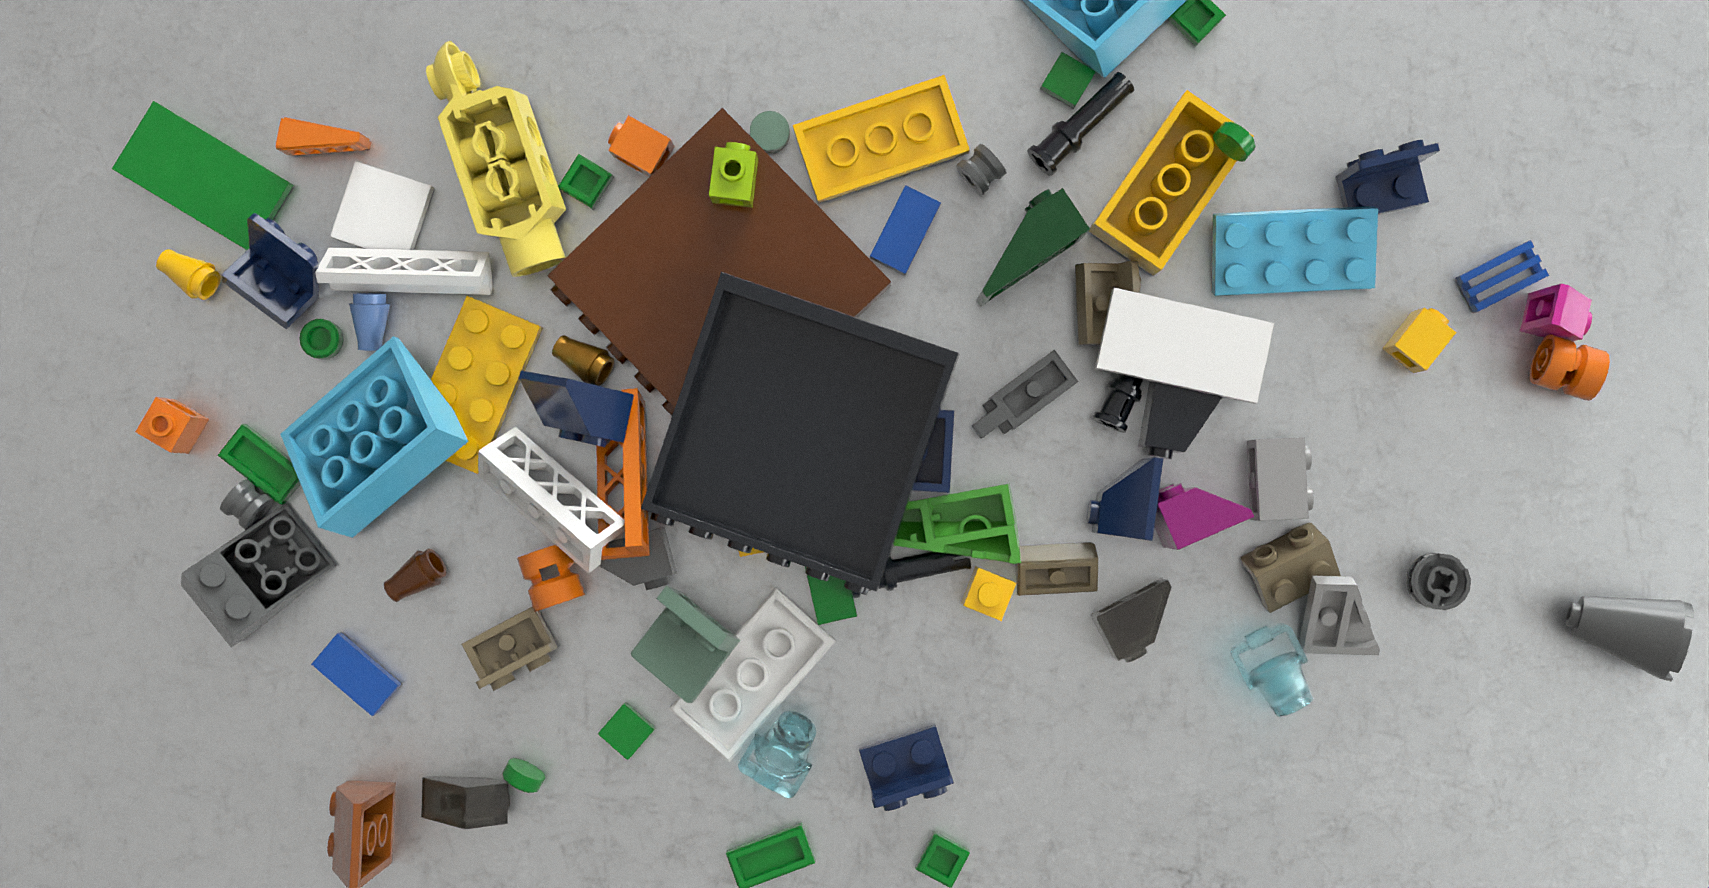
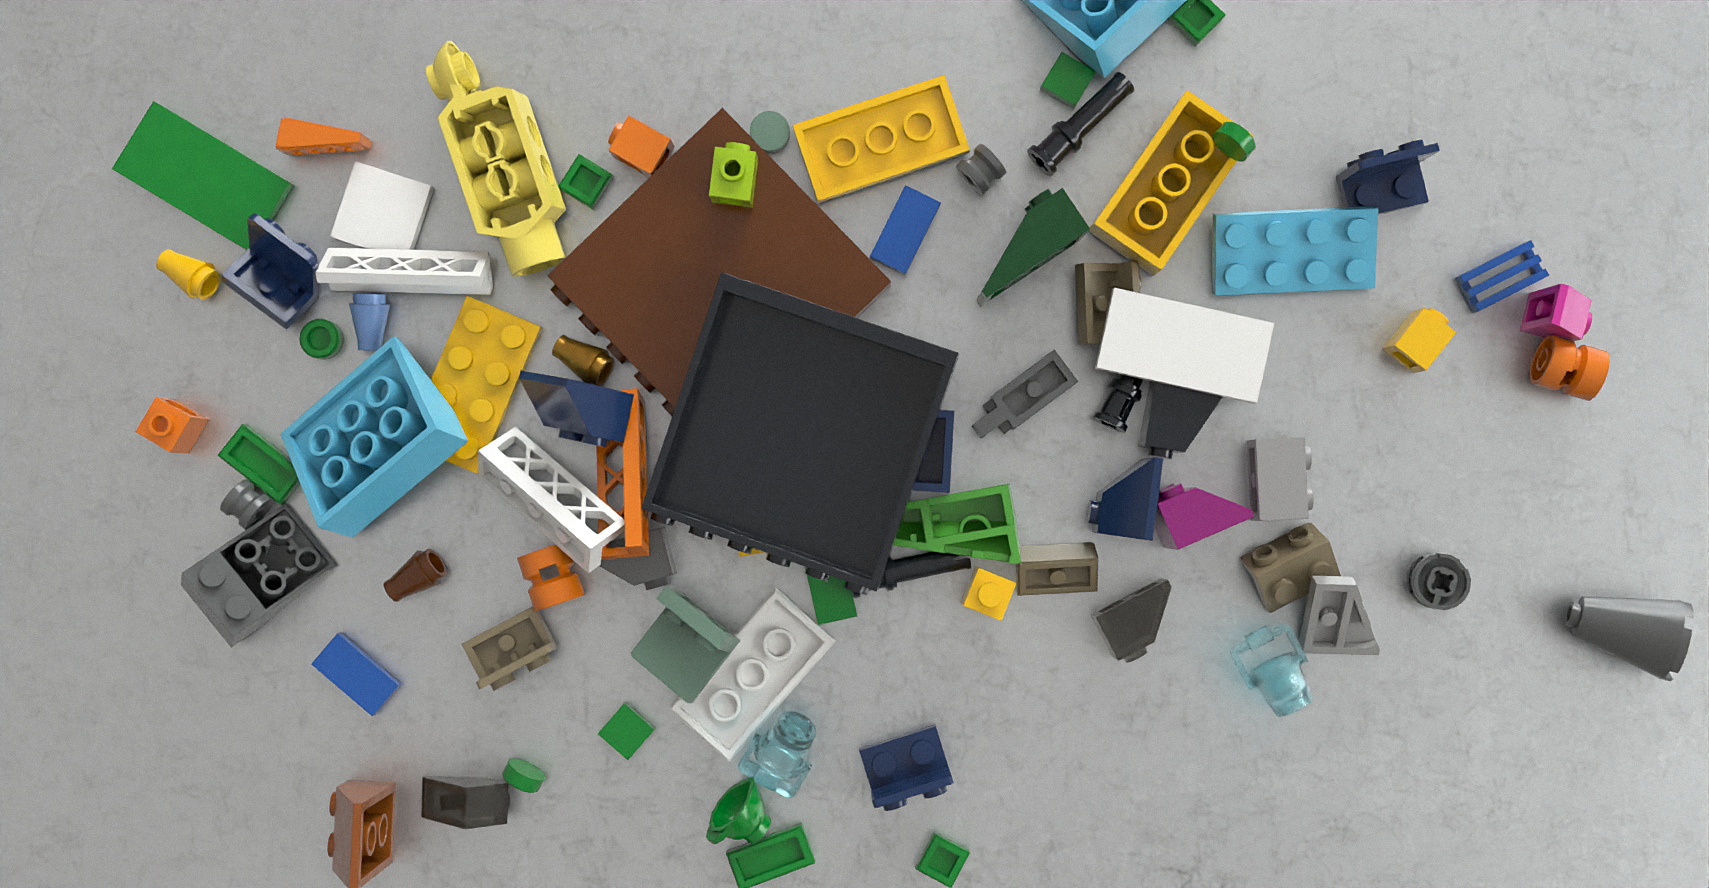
none -> green piece [706,777,771,844]

